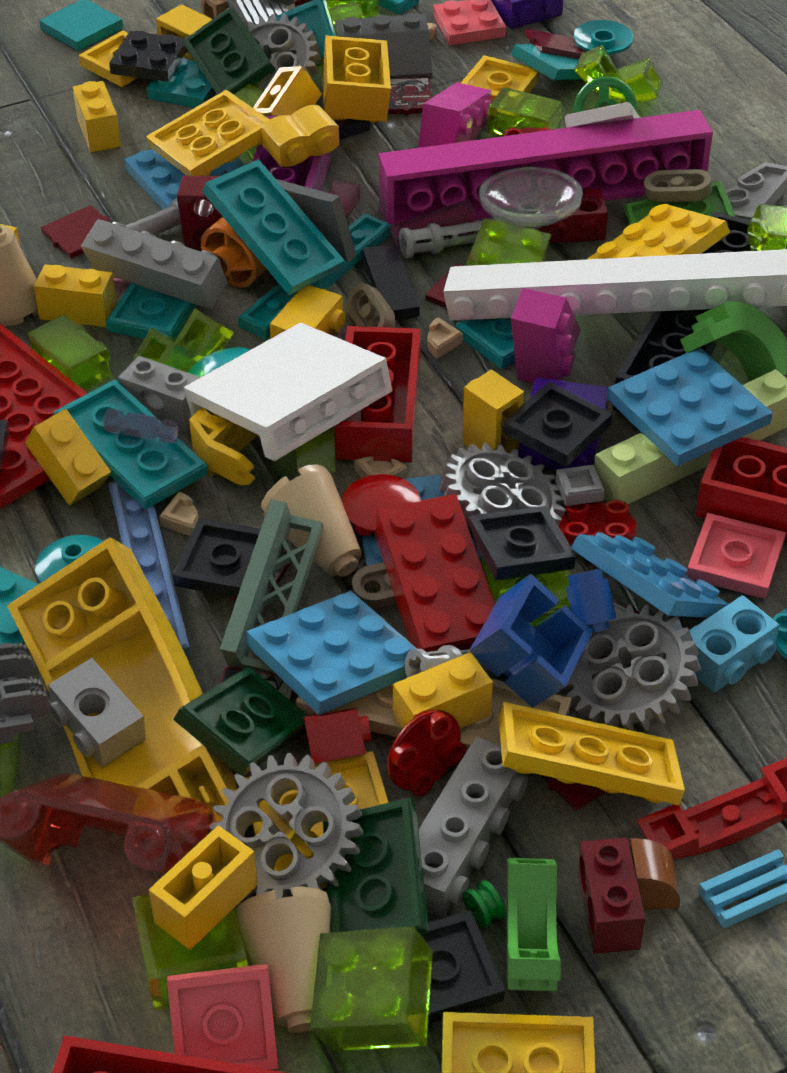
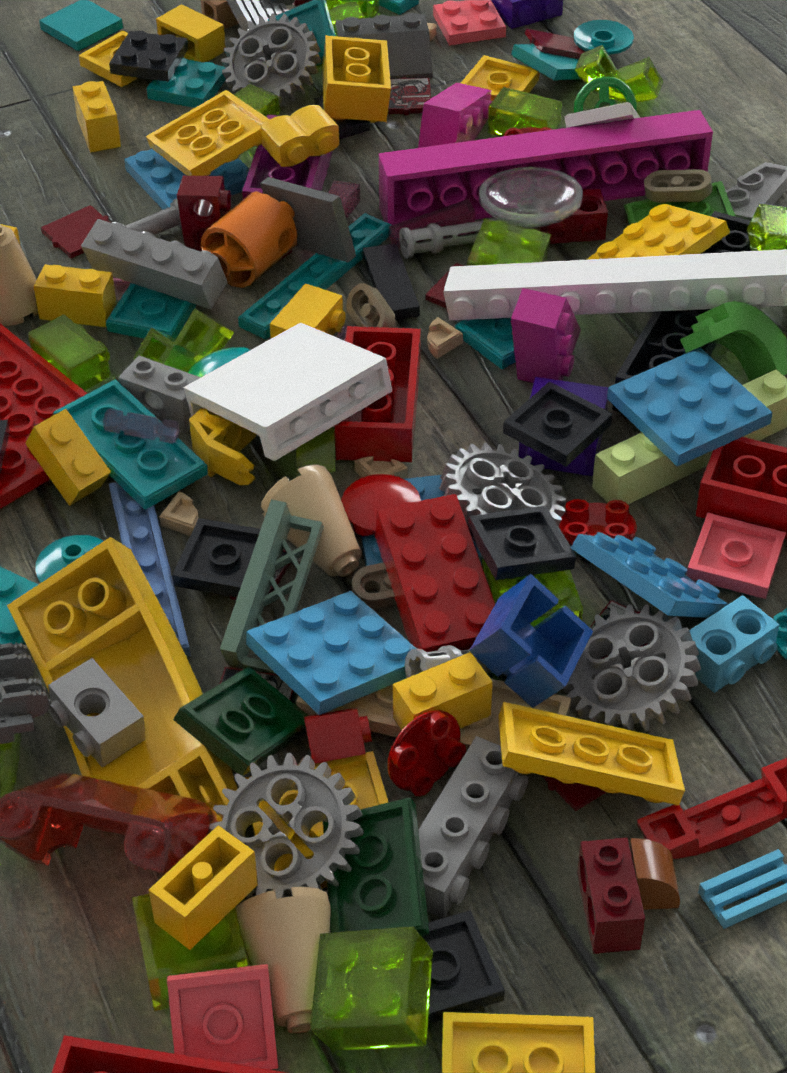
dark green tile [182,6,276,97] -> none
teal plate [202,159,345,295] -> none
yellow brick [253,66,322,117] -> none
yellow brick [462,369,524,454] -> none
green bush [462,880,506,929] -> none
bright green arch [506,858,561,991] -> none
light grey tile [555,465,605,506] -> none
blue brick [566,569,617,632] -> none

